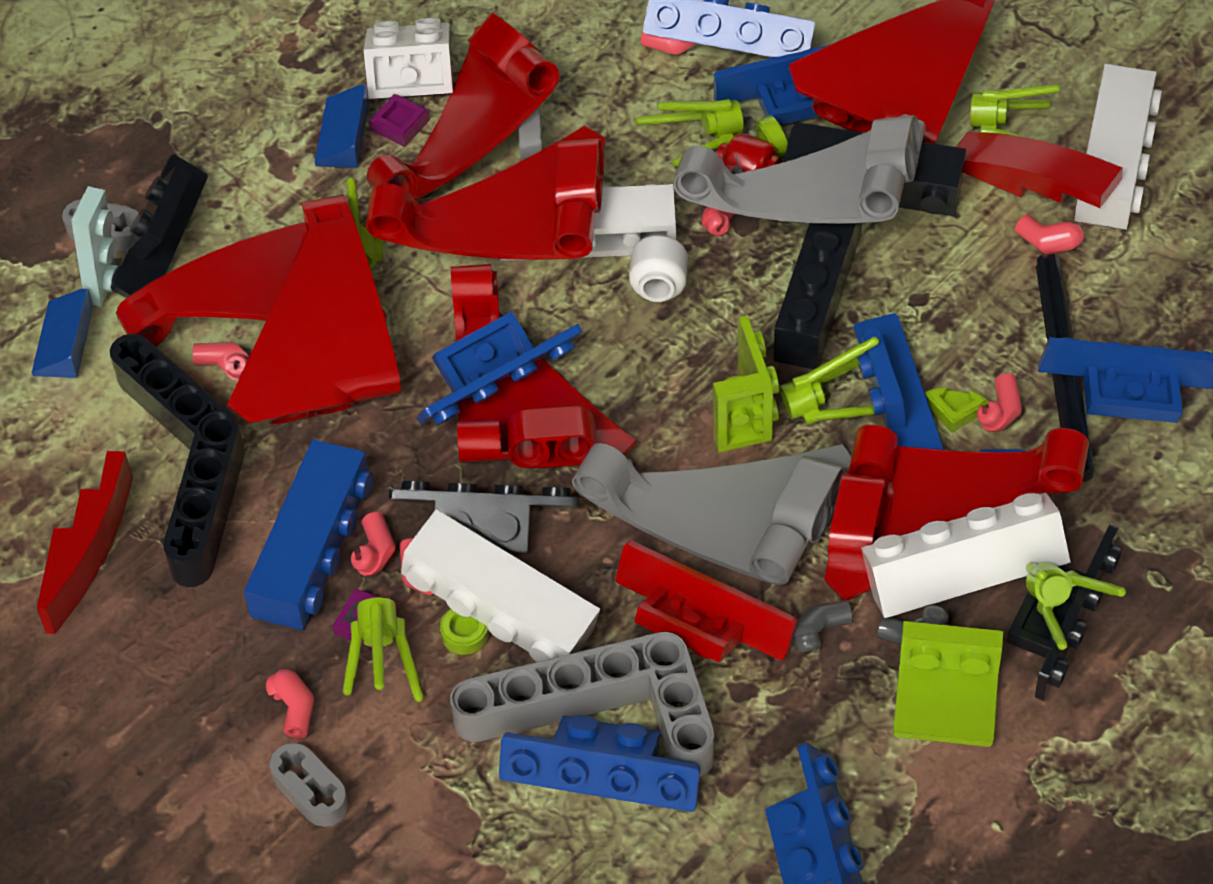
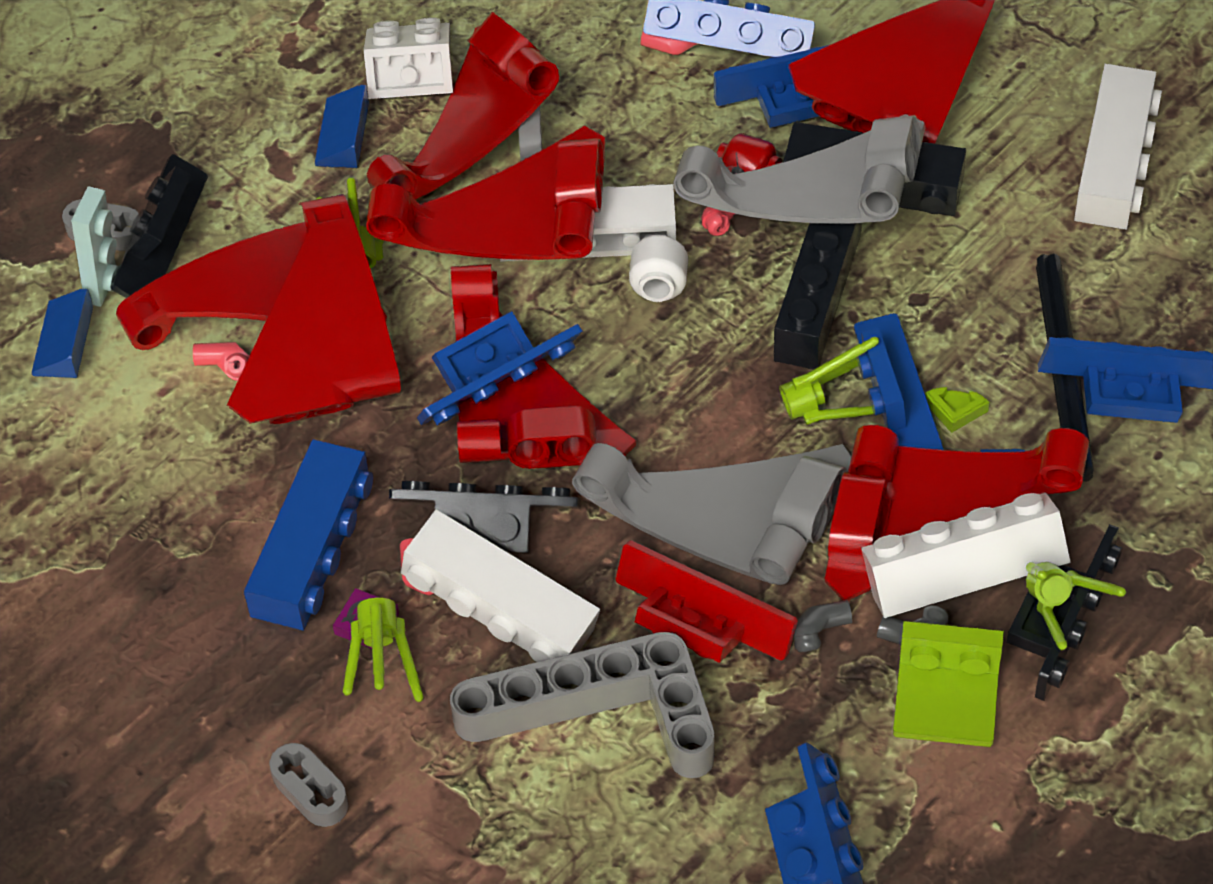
red slope [37,451,133,634] -> none
black beam [110,334,245,587] -> none
coral arm [266,669,314,739] -> none
coral arm [351,512,396,576] -> none
magenta tile [369,93,430,147] -> none
lime tile [440,609,489,655] -> none
blue bracket [499,715,701,812] -> none
lime plant [635,99,744,167] -> none
lime bracket [713,315,779,453] -> none
lime tile [755,115,788,157] -> none
red slope [956,131,1123,208] -> none
lime plant [970,84,1060,138] -> none
coral arm [977,373,1022,432] -> none
coral arm [1014,214,1084,255] -> none

